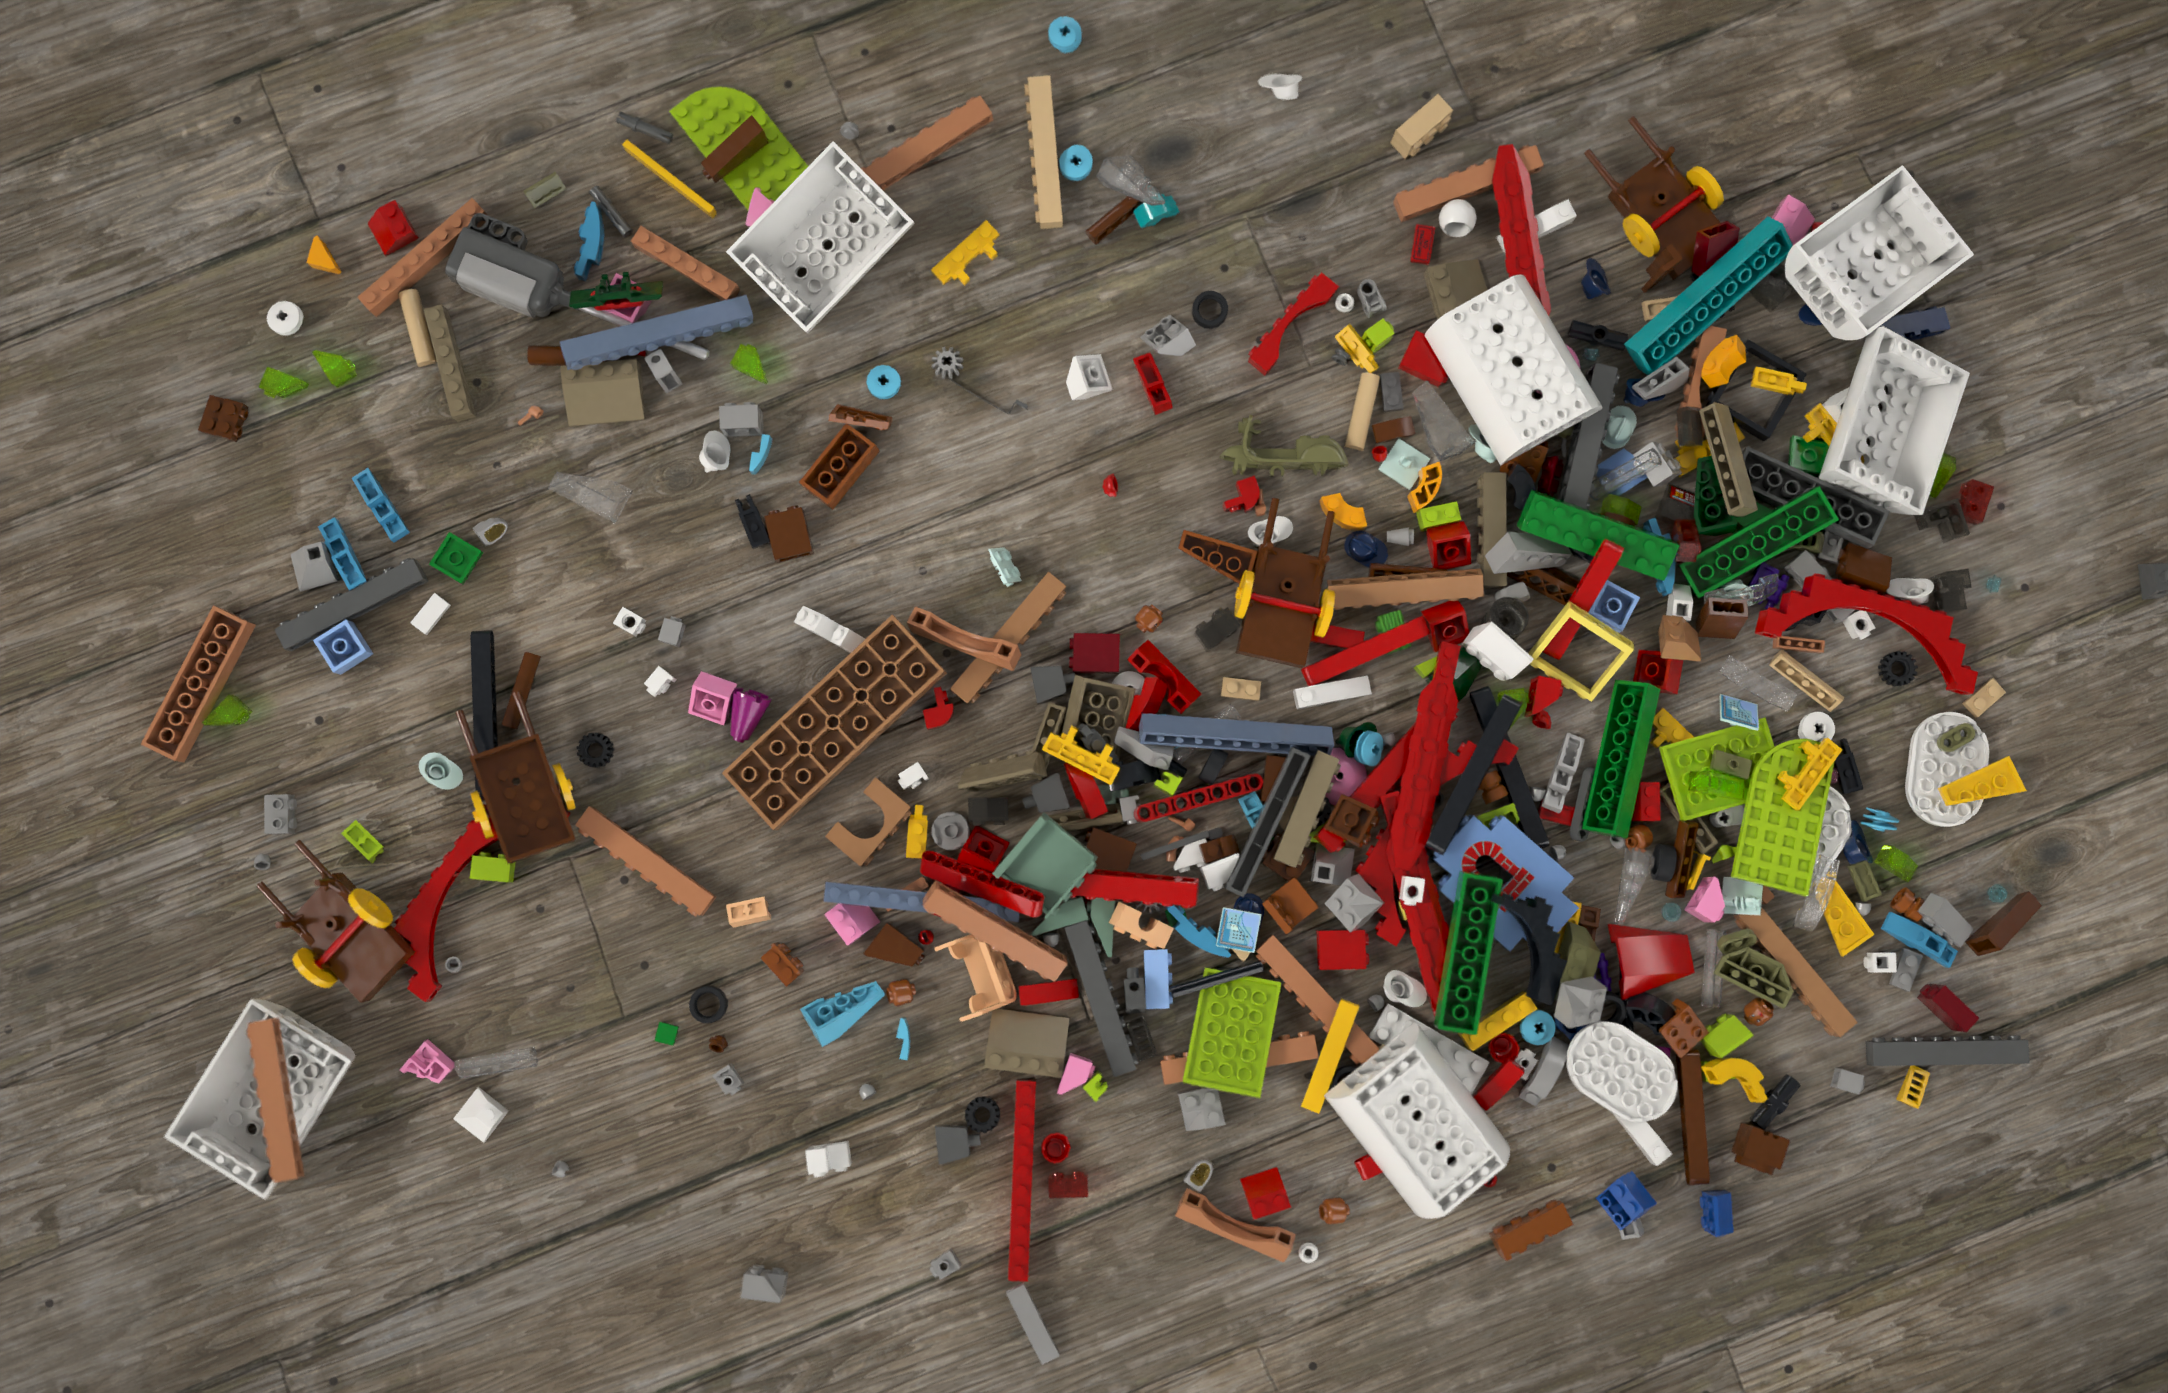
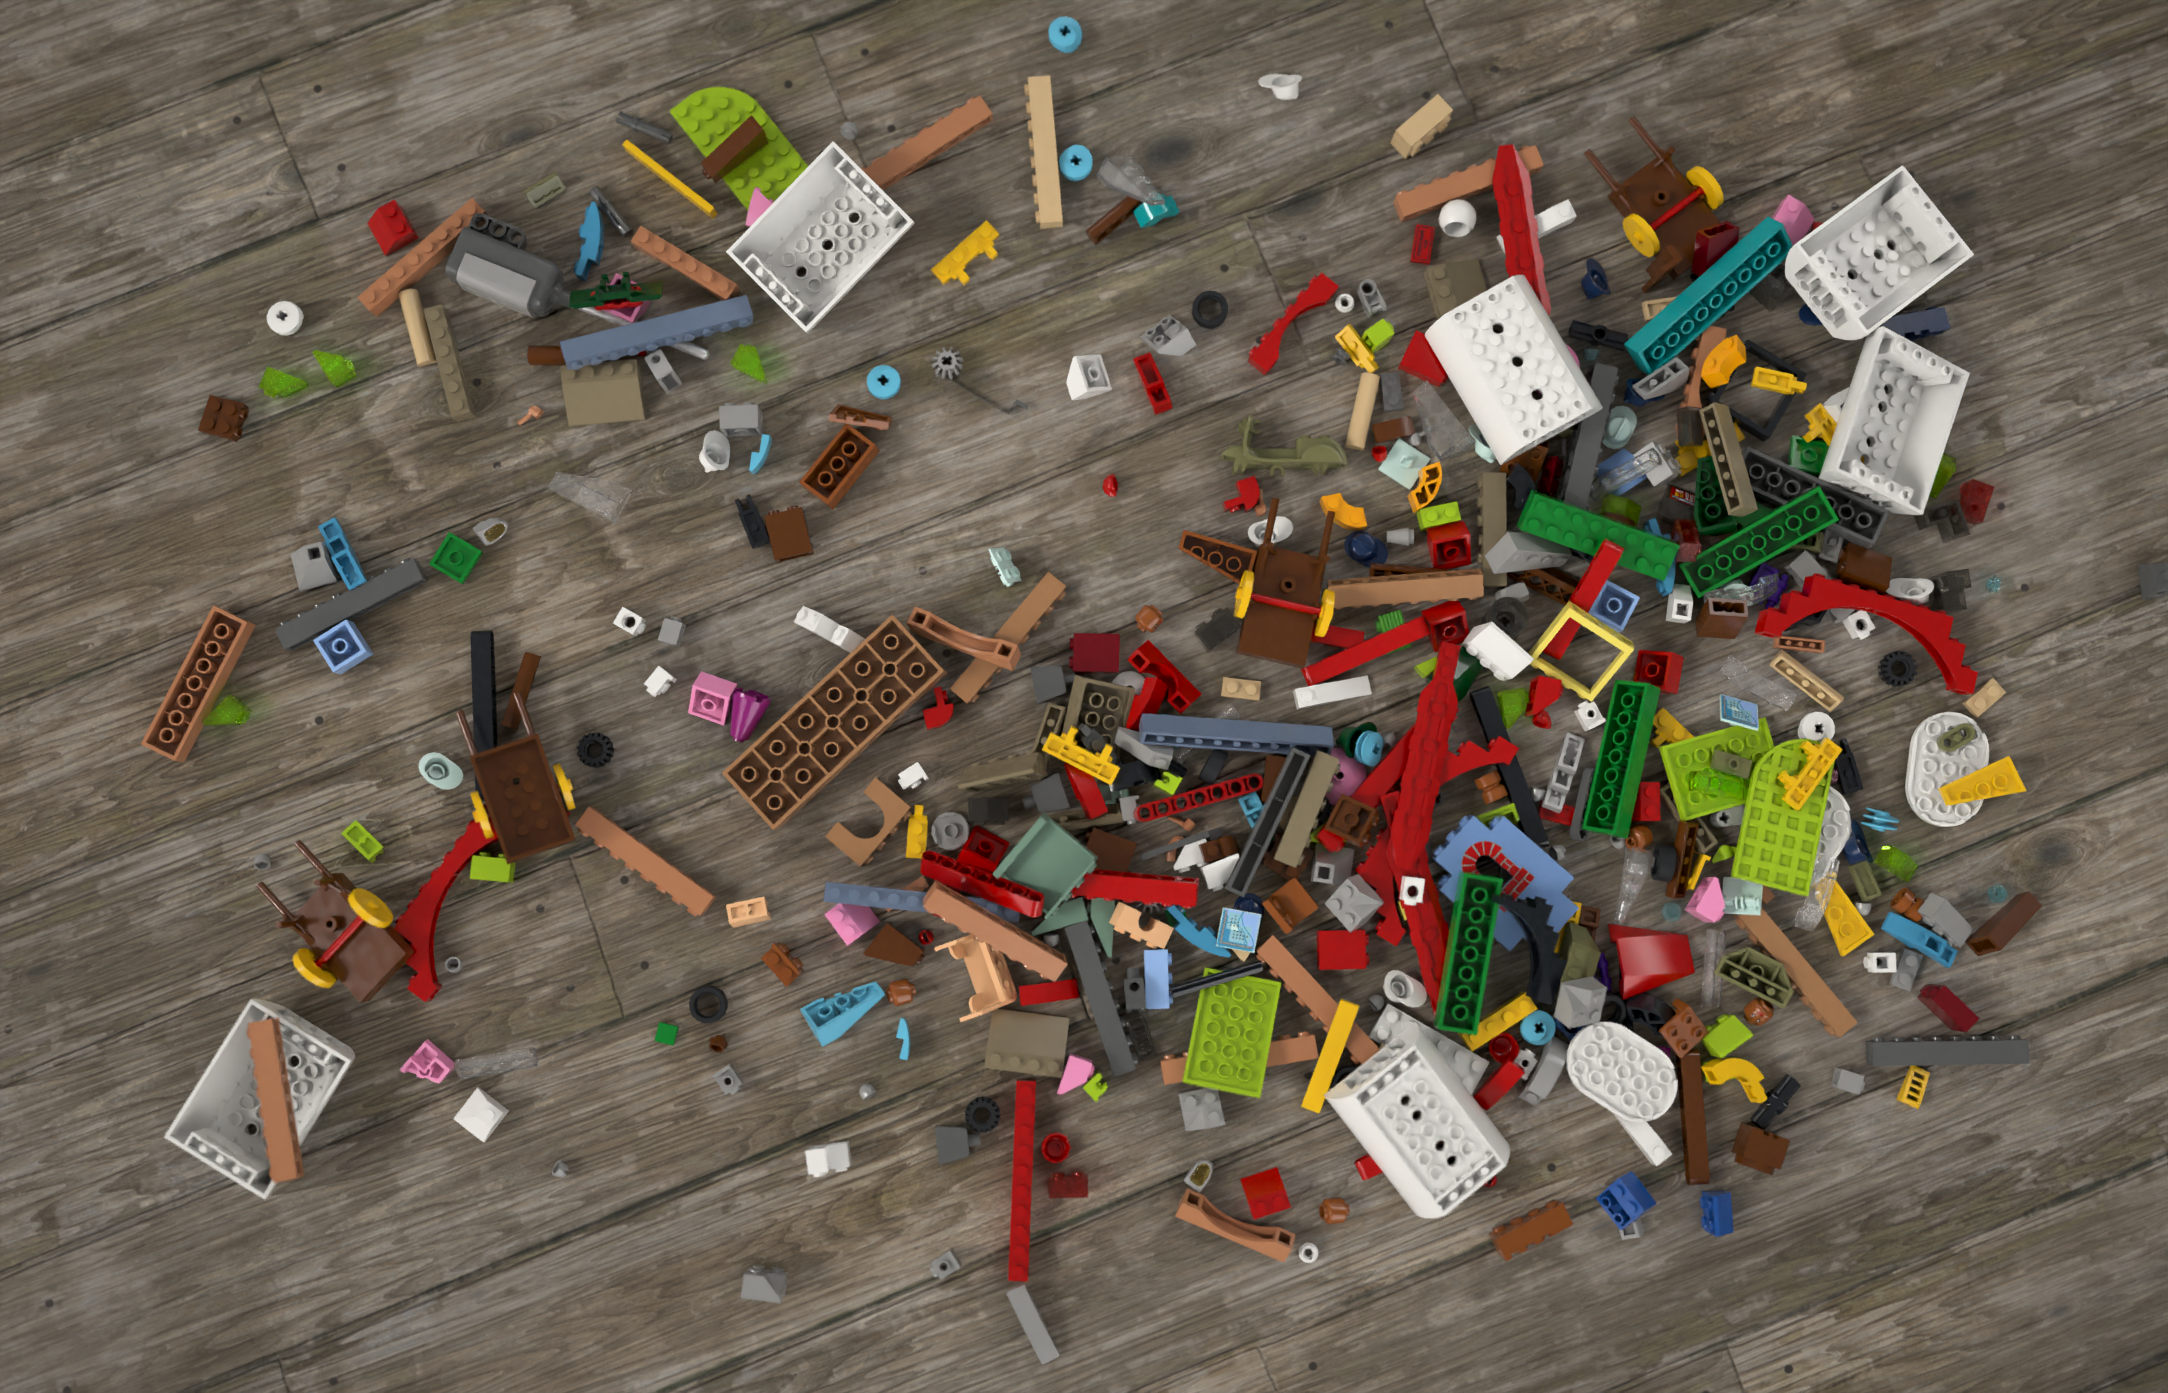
light grey brick [264,794,297,834] -> none
light orange slope [306,236,342,274] -> none
dark azure slope [352,468,410,543] -> none
white tile [410,593,451,635] -> none
black beam [1425,694,1522,855] -> none
medium nougat slope [1658,615,1701,661] -> none
olive plate [1717,929,1757,954] -> none
none -> light grey hand [1409,426,1433,447]
none -> white brick [1574,700,1606,731]

